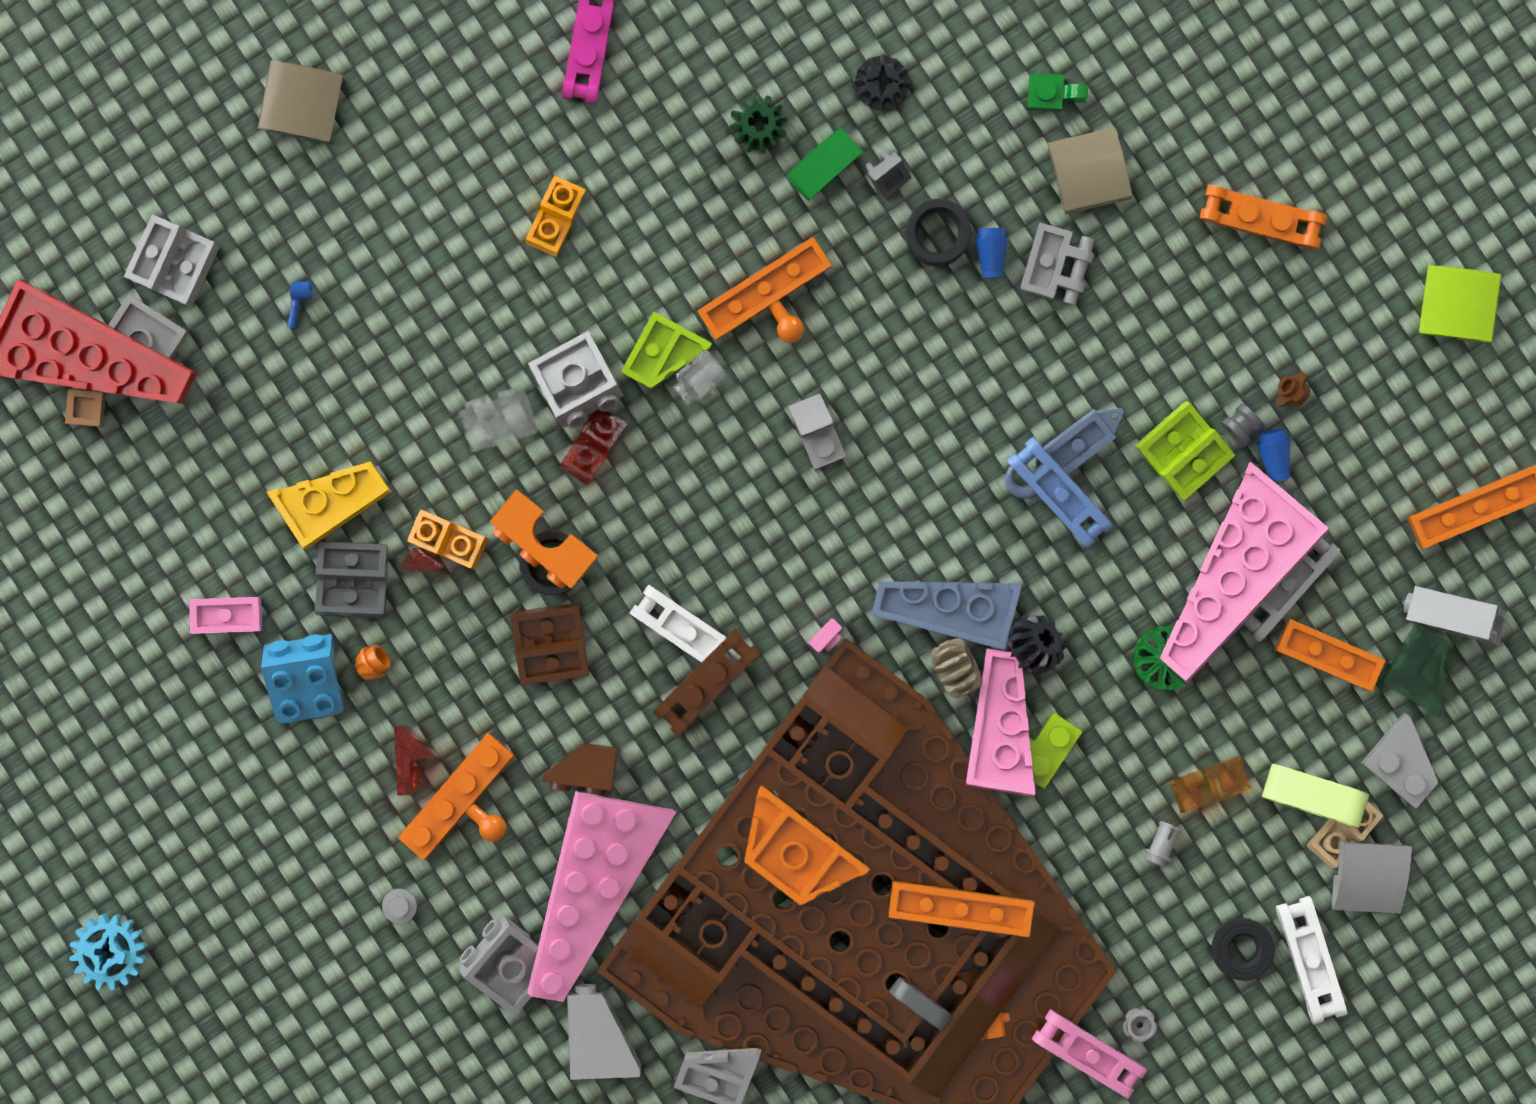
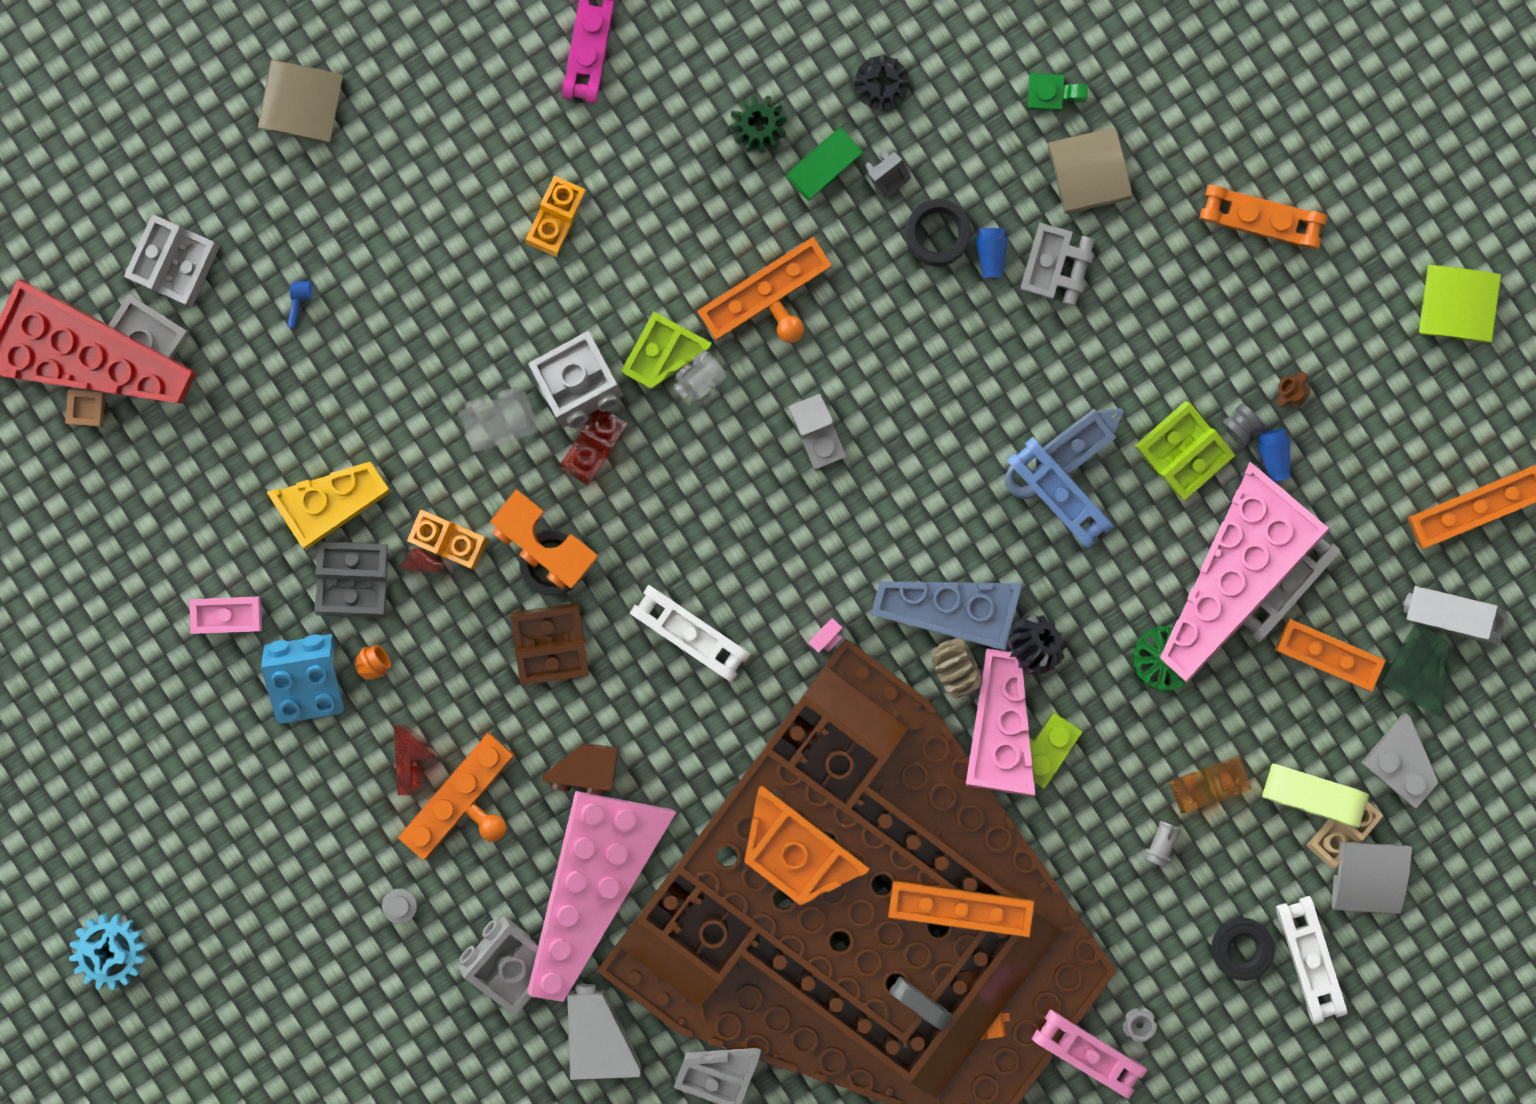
reddish brown plate [652,628,761,736] -> none

